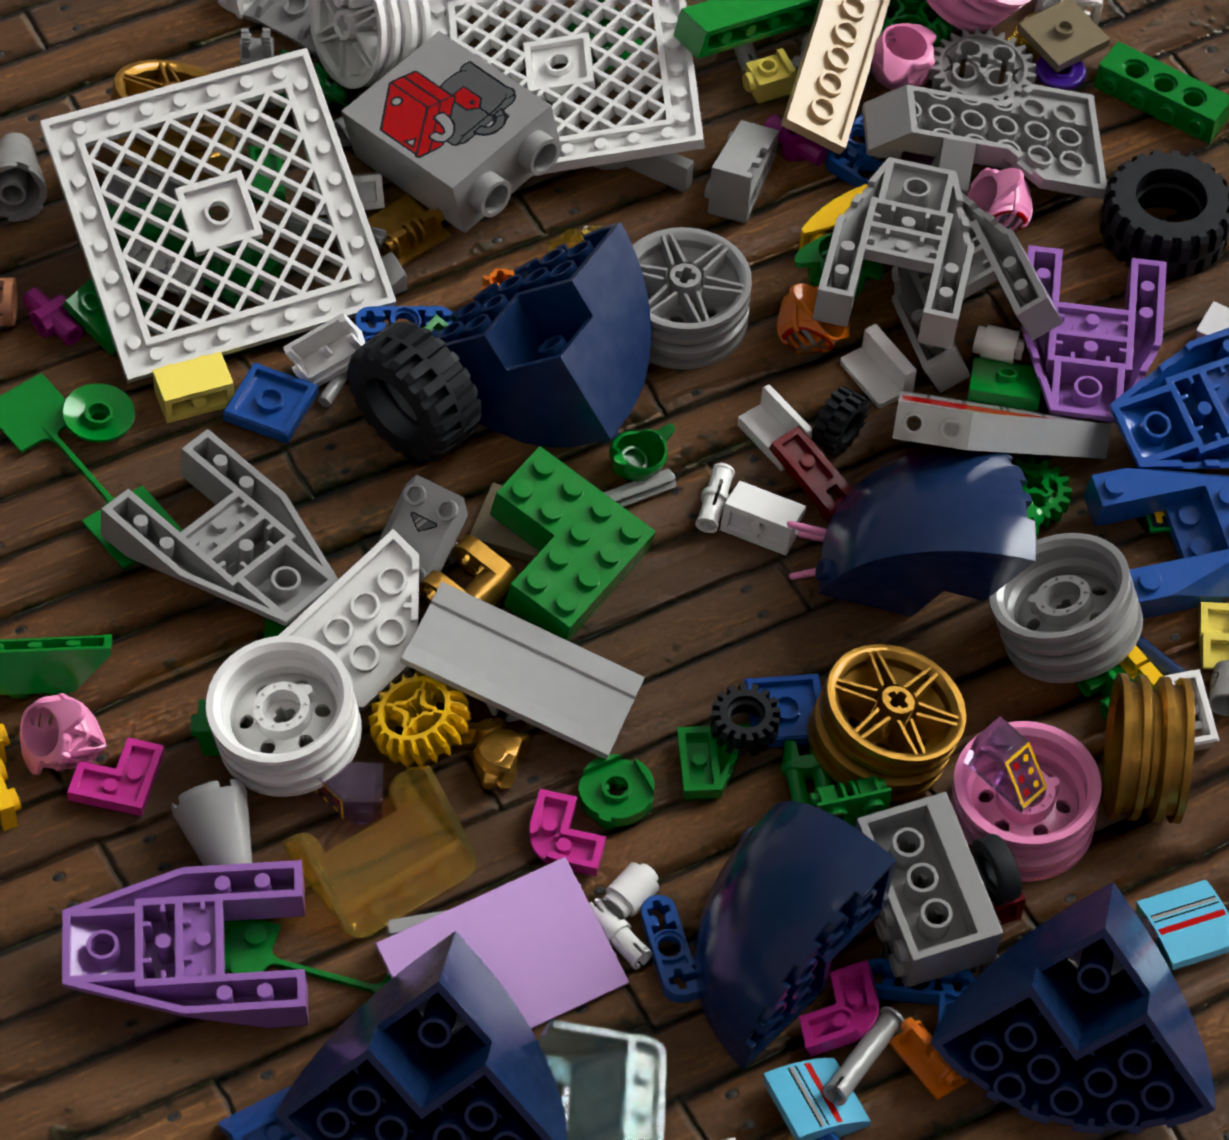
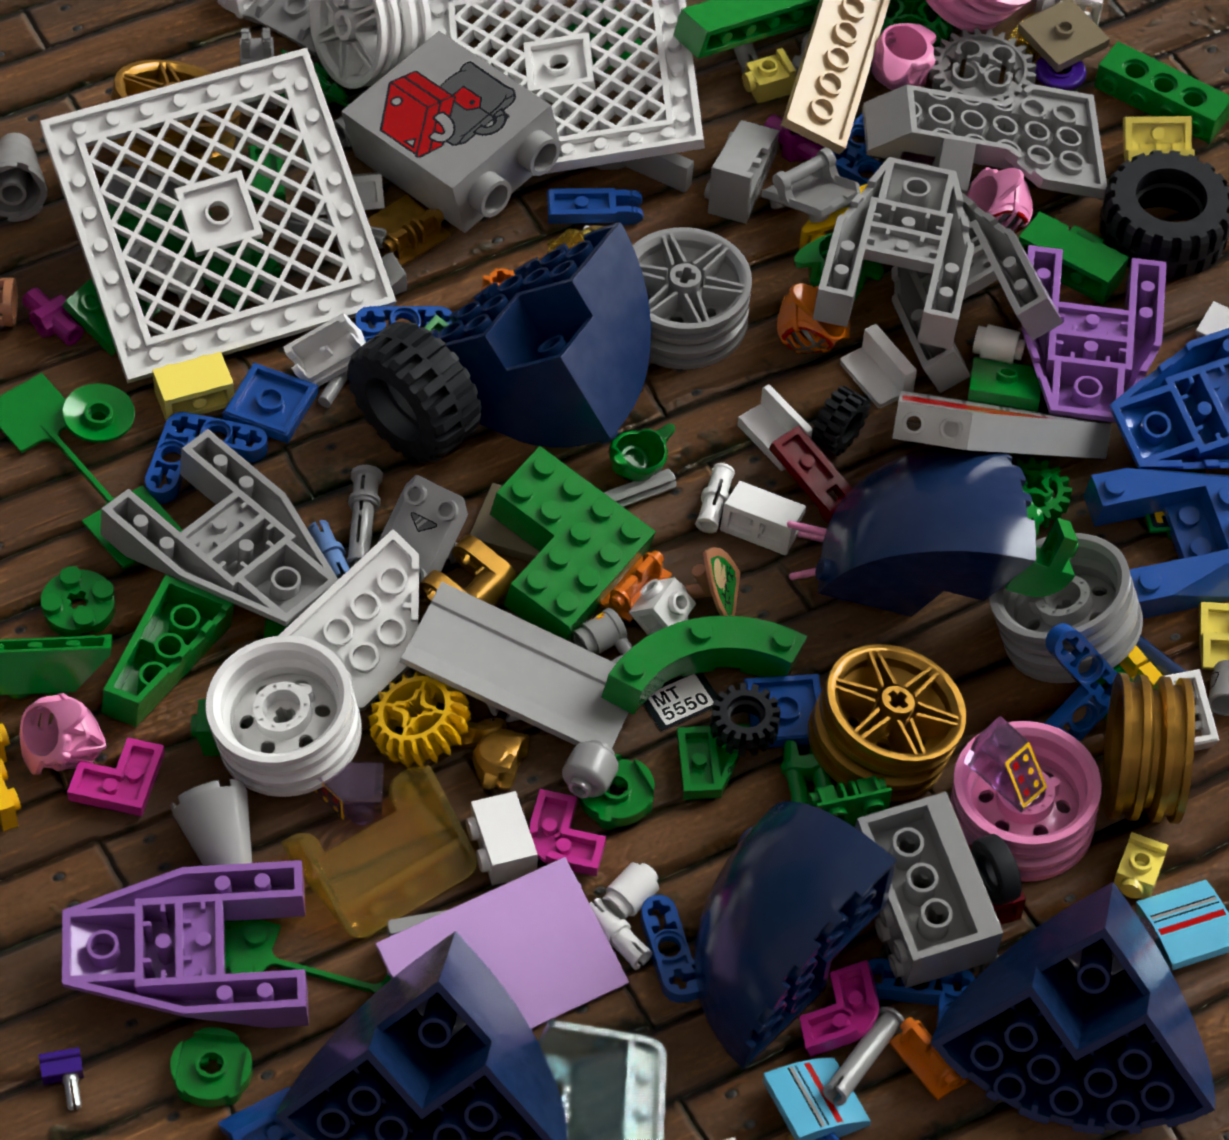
none -> dark purple piece [39,1047,84,1110]
none -> green plate [41,566,116,637]
none -> green wedge [101,575,234,727]
none -> blue beam [145,412,268,504]
none -> green plate [170,1027,253,1107]
none -> medium blue pin [307,520,350,579]
none -> light grey pin [346,465,383,568]
none -> white brick [466,791,538,886]
none -> blue hinge [547,188,644,225]
none -> light grey head [562,740,618,798]
none -> light grey piece [572,608,633,663]
none -> orange hinge [600,550,672,623]
none -> green brick [601,616,808,715]
none -> white brick [629,577,696,636]
none -> sticker [643,673,718,731]
none -> nougat shield [685,547,741,616]
none -> light grey shield [761,147,861,223]
none -> green brick [1004,518,1078,597]
none -> green piece [1018,212,1129,305]
none -> blue beam [1044,623,1118,742]
none -> light yellow brick [1114,832,1168,899]
none -> light yellow slope [1123,116,1195,162]

